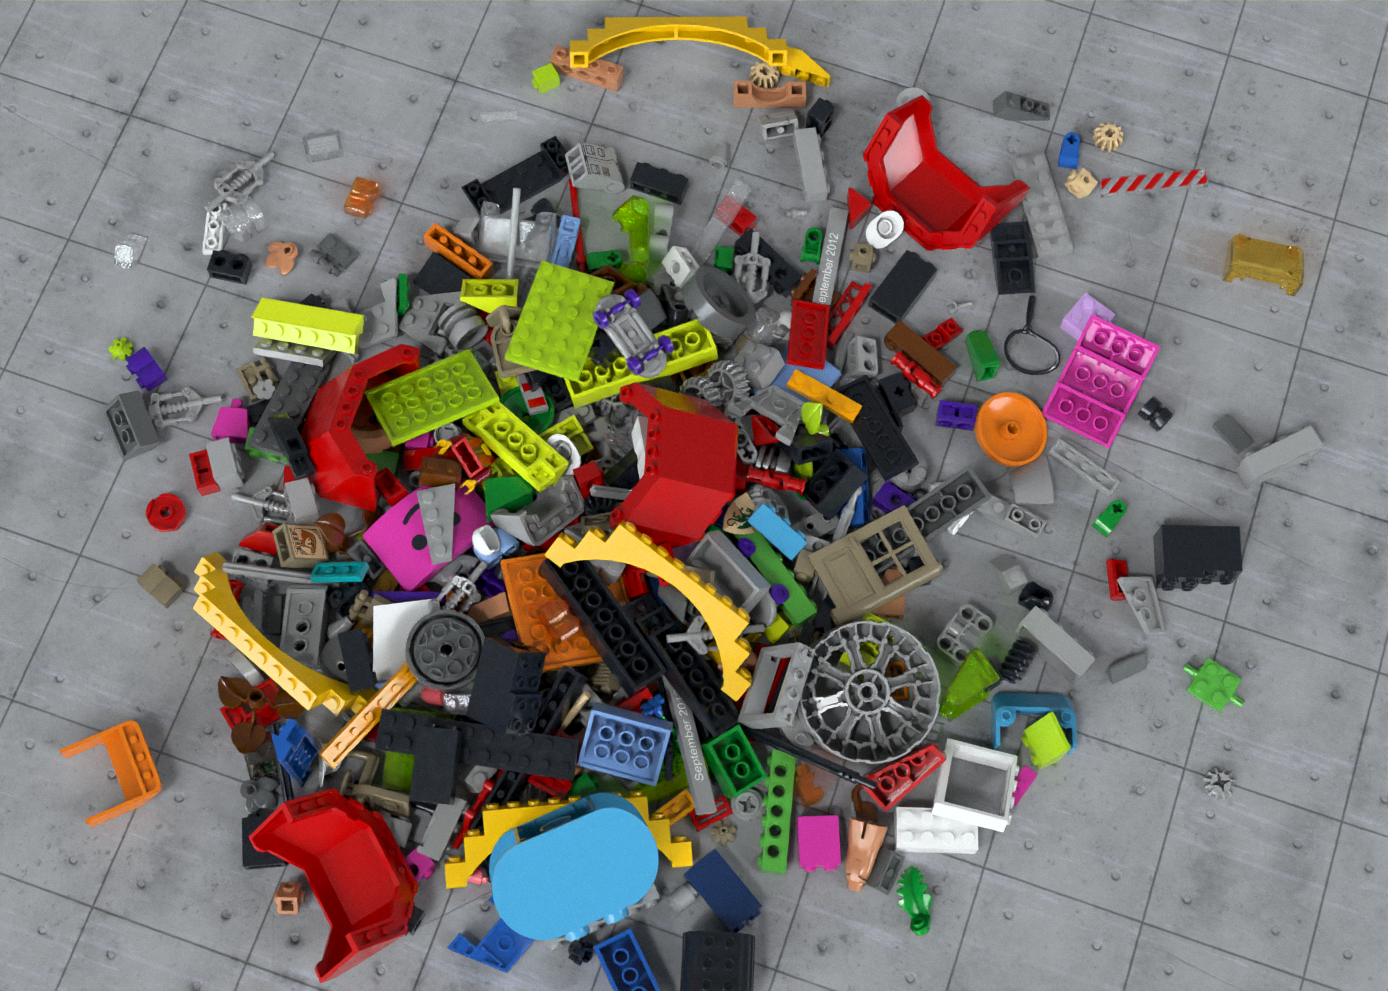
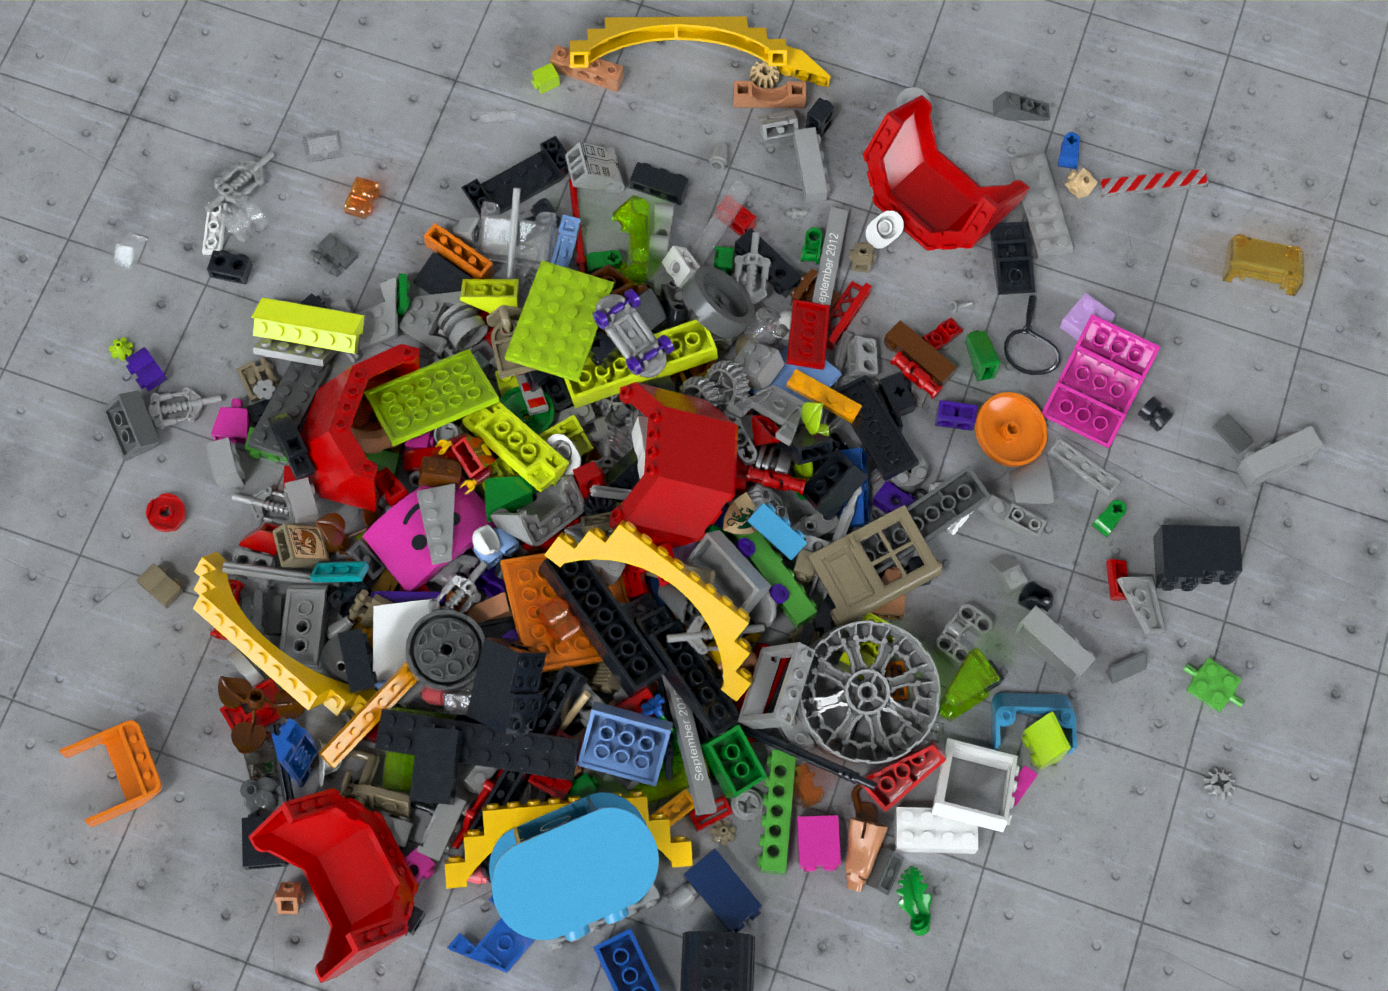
red brick [189,449,220,496] -> none
nougat plate [265,241,298,276] -> none
black gear [568,938,593,966] -> none
neon yellow slope [762,611,794,645] -> none
red slope [847,188,871,229] -> none
black brick [868,250,938,324] -> none
black piece [999,640,1037,684] -> none
tan gear [1093,121,1124,153] -> none

